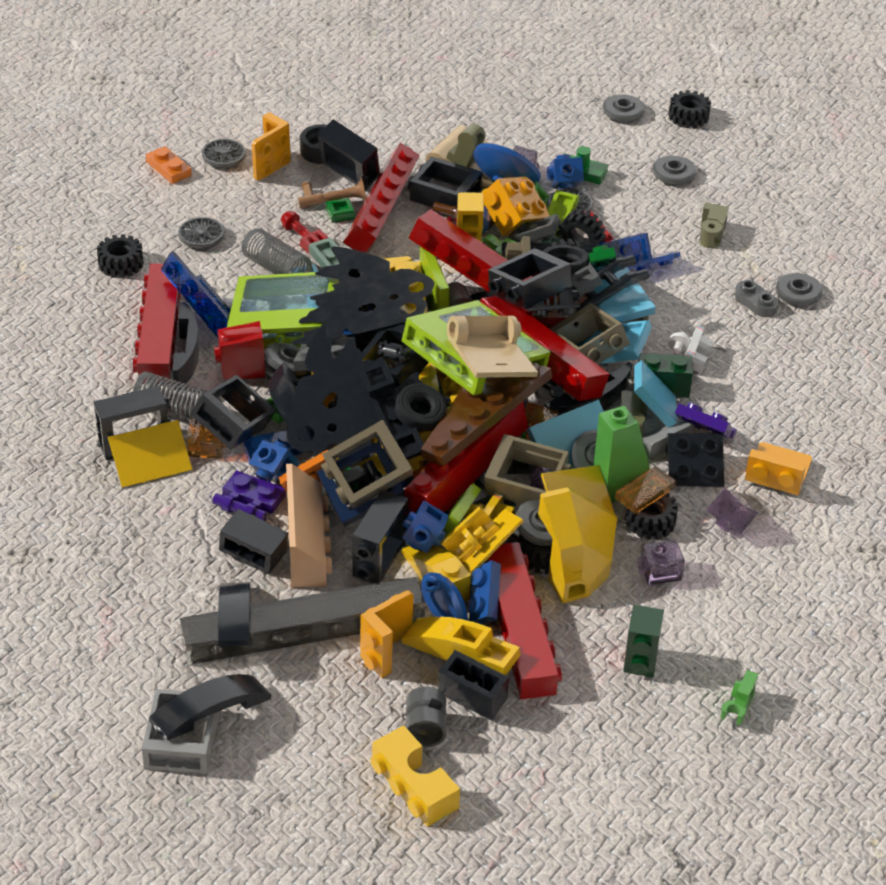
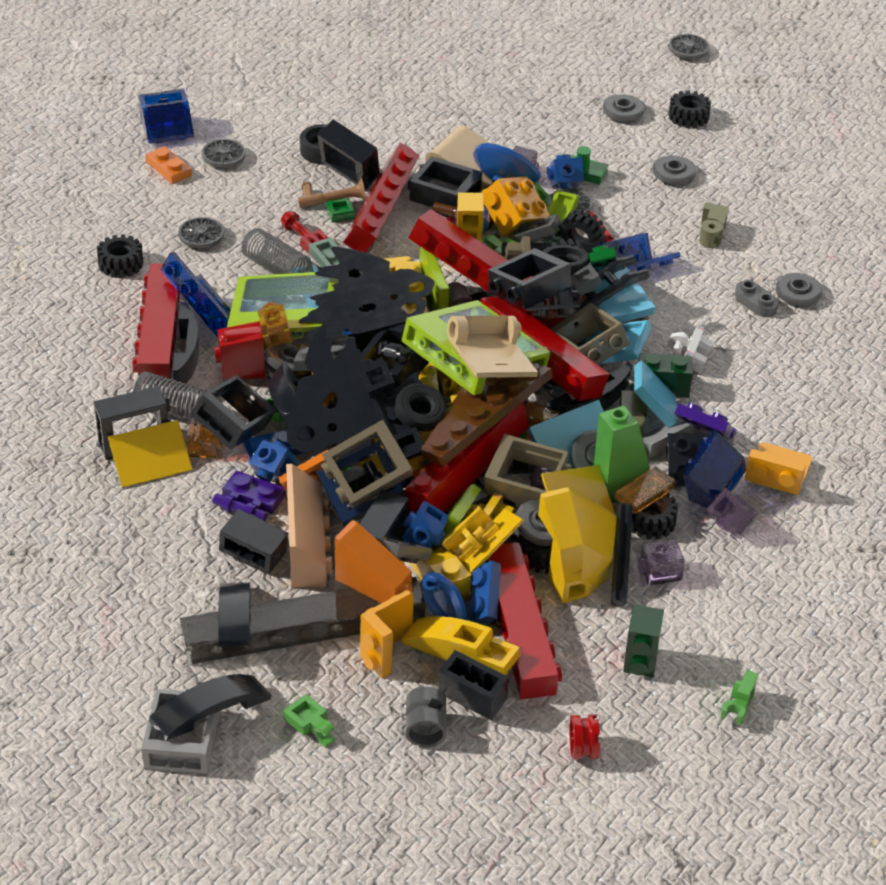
light orange bracket [252,112,291,181] -> none
yellow arch [370,725,460,827] -> none
olive leg [446,123,486,167] -> none
none -> clear blue slope [138,89,194,144]
none -> clear orange brick [257,302,293,348]
none -> bright green plate [282,694,335,747]
none -> orange slope [335,520,413,604]
none -> dark grey plate [375,538,432,564]
none -> red wheel [569,714,600,760]
none -> black axle [611,503,633,606]
none -> dark grey wheel [668,34,710,59]
none -> clear blue slope [682,430,746,514]

